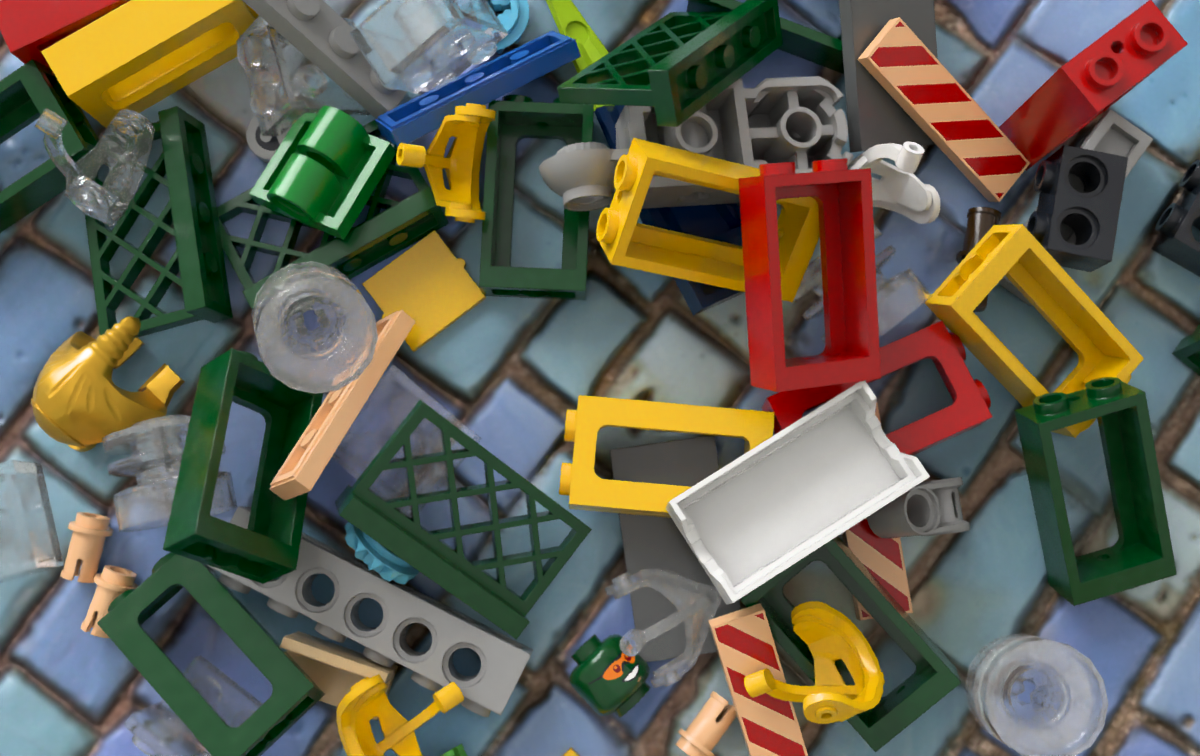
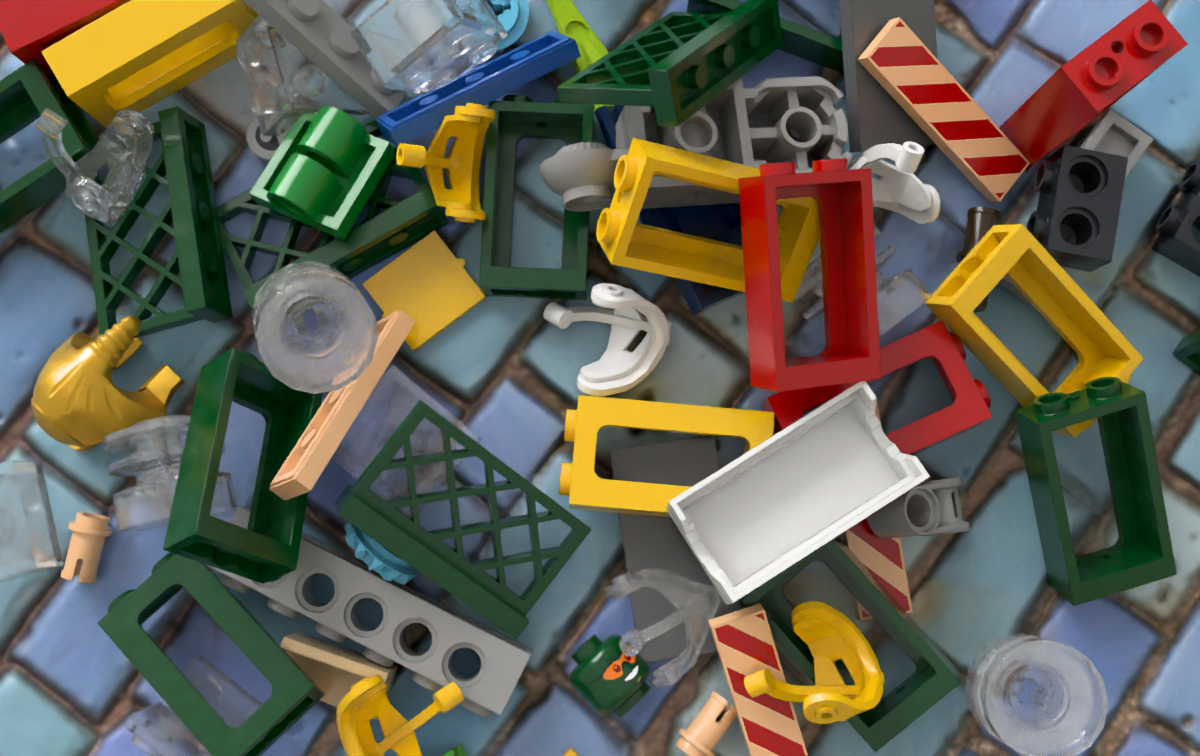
light nougat pin [80,565,138,638] -> none
none -> white helmet [543,283,671,397]

